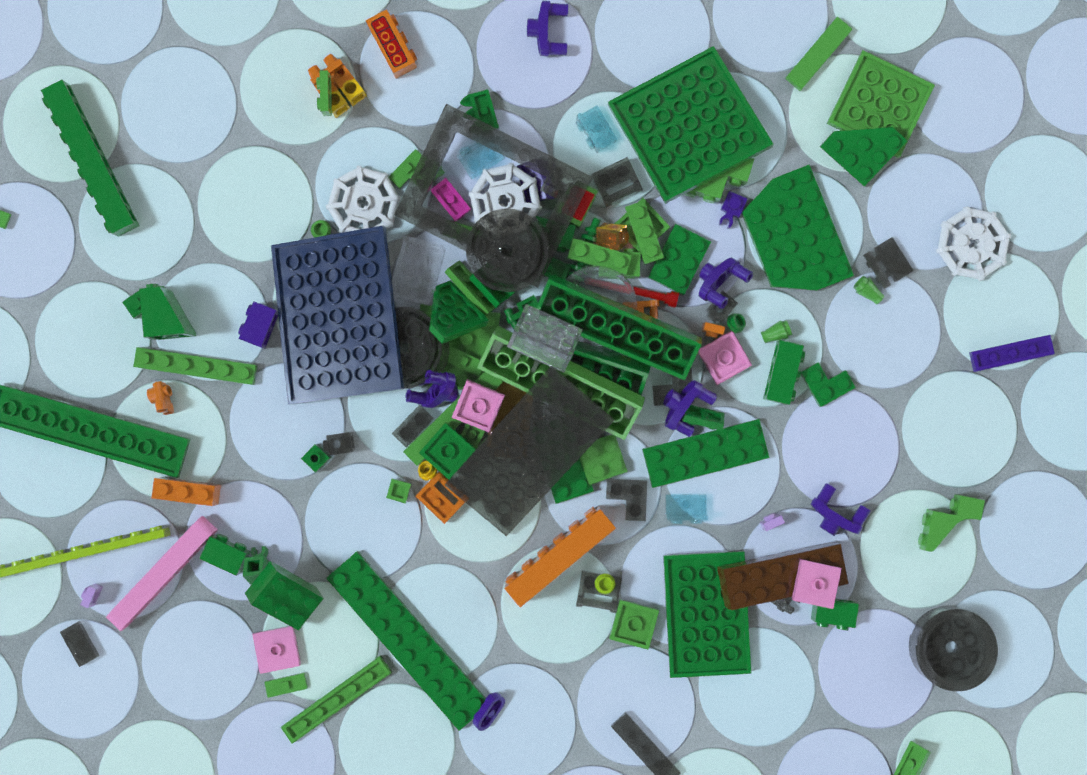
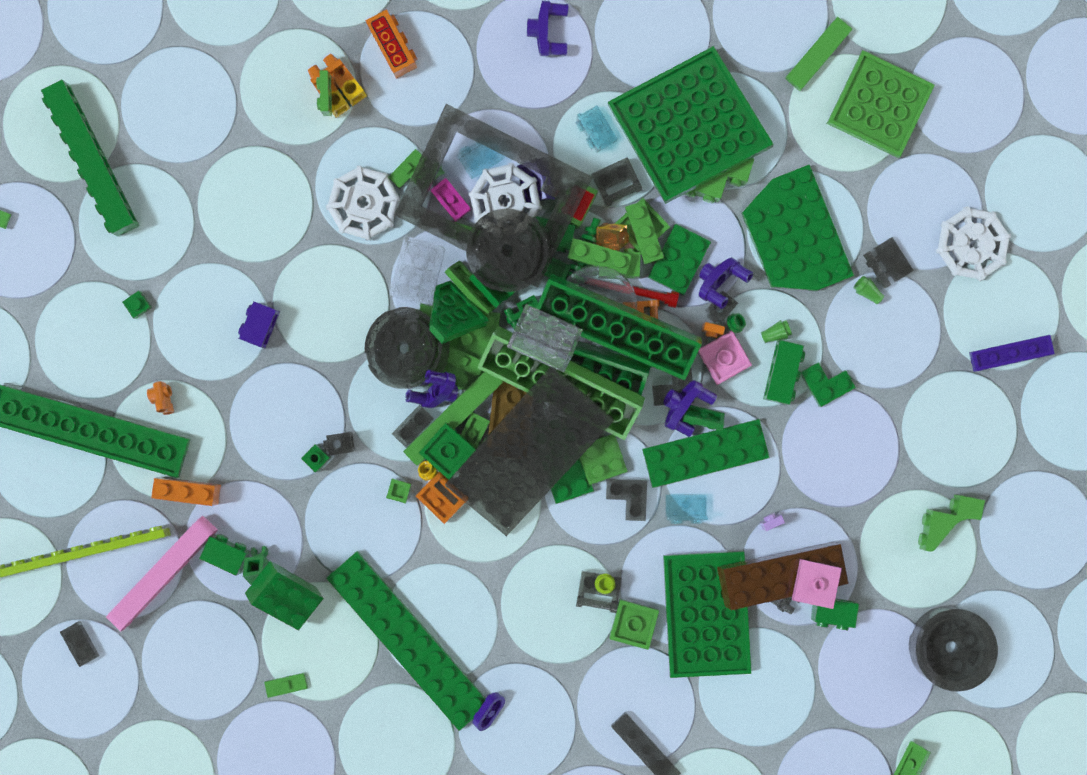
lavender plate [80,584,103,608] -> none
bright green plate [133,347,257,385] -> none
green slope [139,284,196,340] -> none
bright pink plate [252,626,301,674] -> none
dark blue plate [271,226,404,405] -> none
bright green tile [280,655,392,744] -> none
bright green plate [311,220,331,238] -> none
bright pink plate [452,379,505,433] -> none
green plate [460,89,499,134] -> none
orange brick [504,506,616,608] -> none
dark purple plate [719,191,747,229] -> none
dark purple connector [810,483,871,536] -> none
green plate [819,127,908,187] -> none

